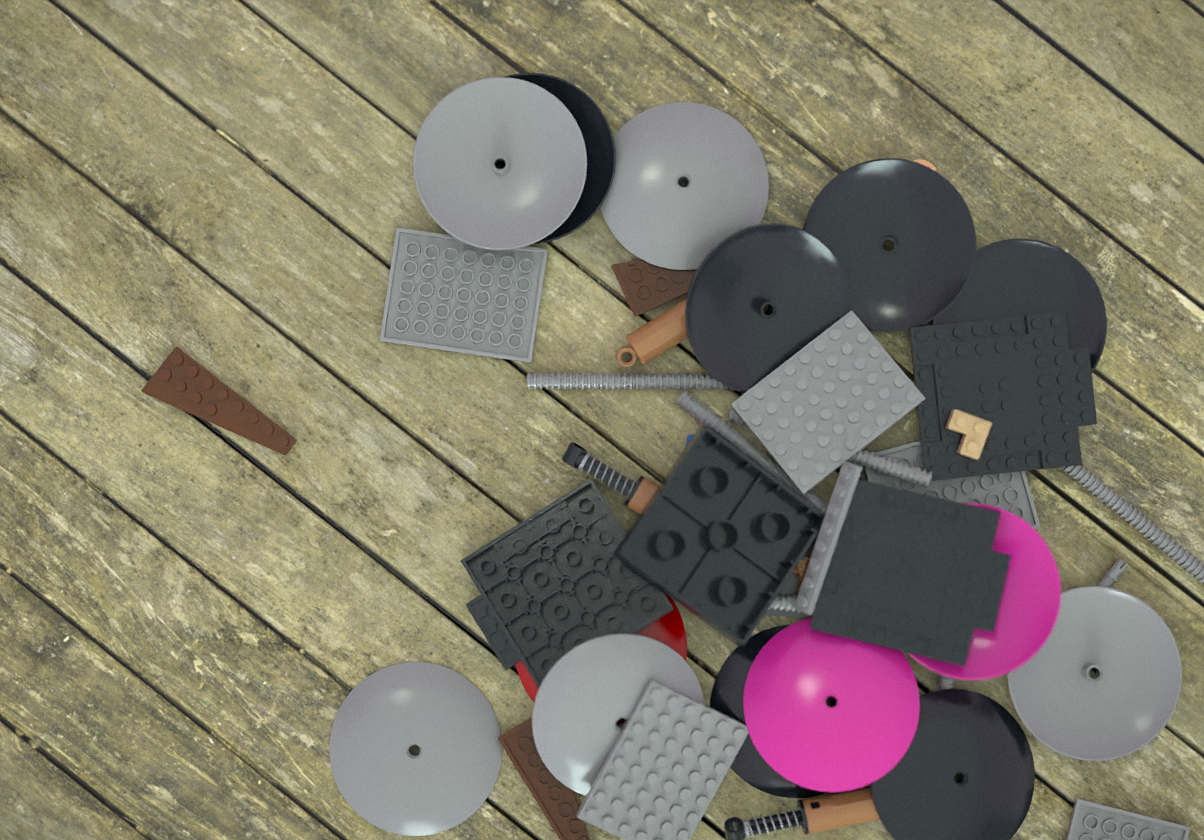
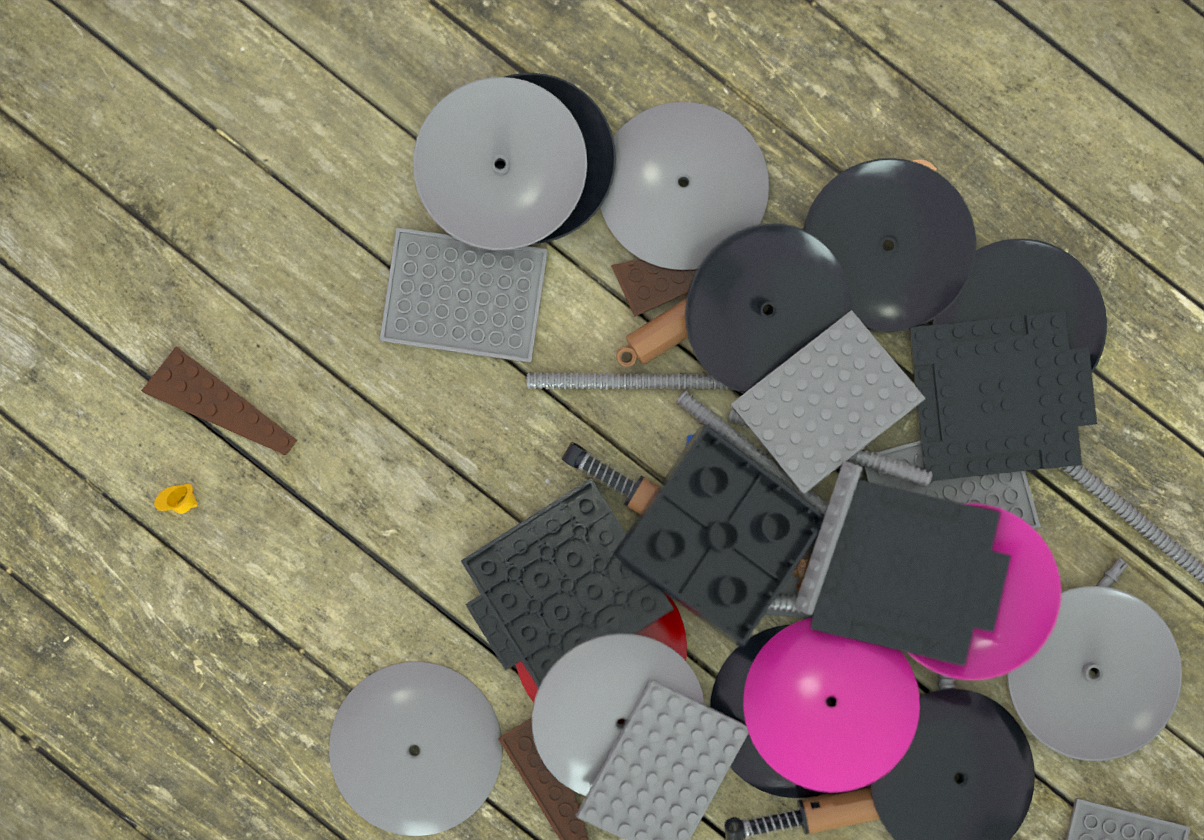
tan brick [945,409,992,460] -> none
none -> yellow piece [154,484,198,514]

